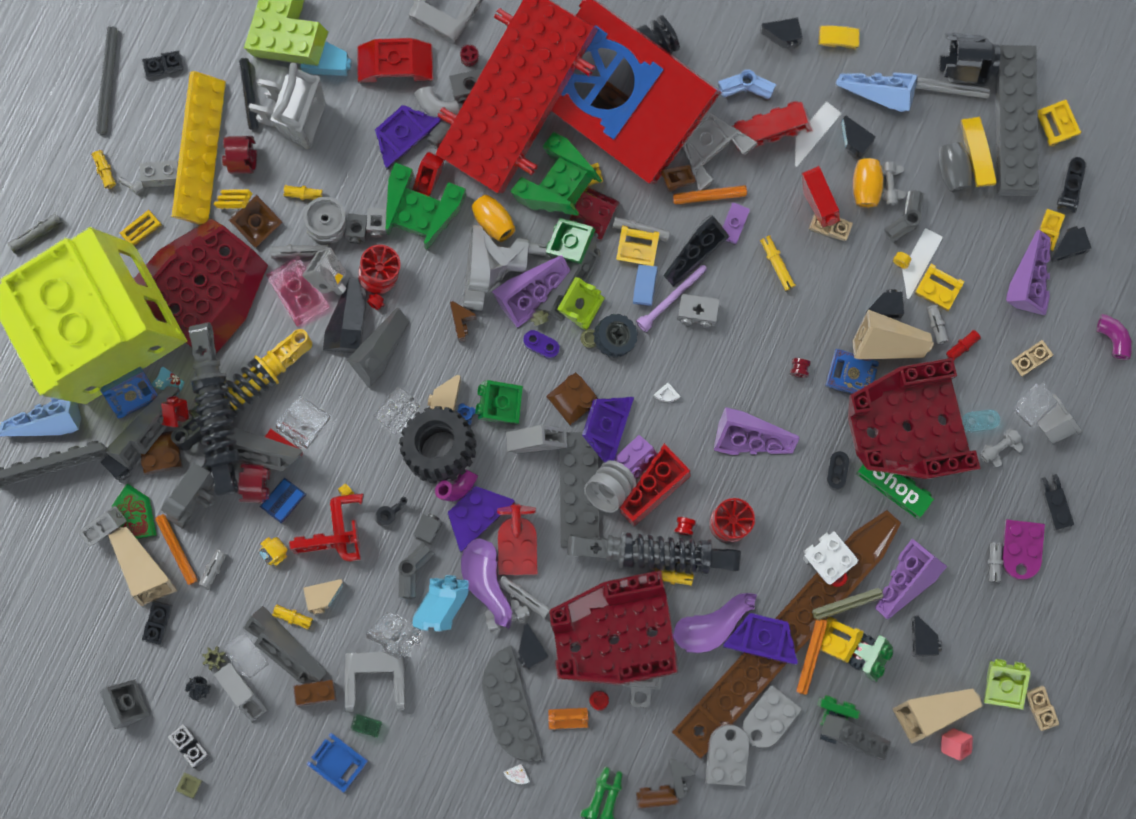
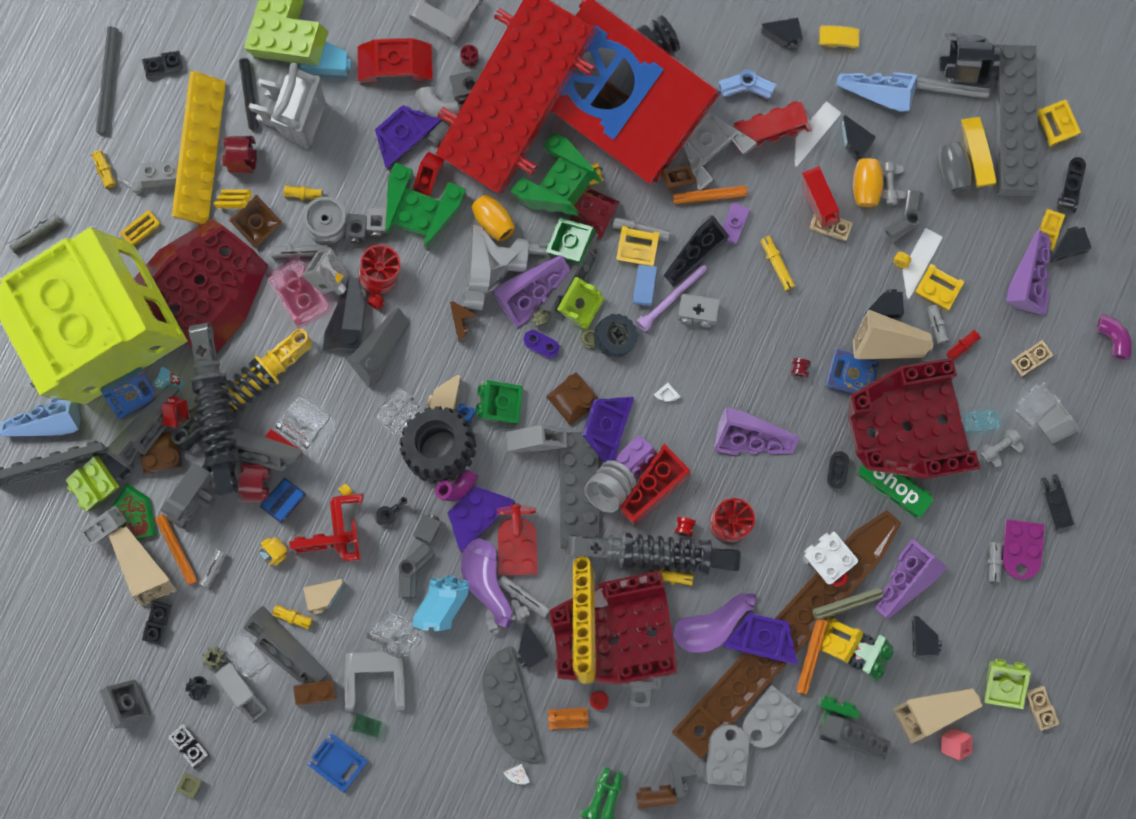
none -> lime plate [66,456,119,511]
none -> yellow beam [573,556,596,684]

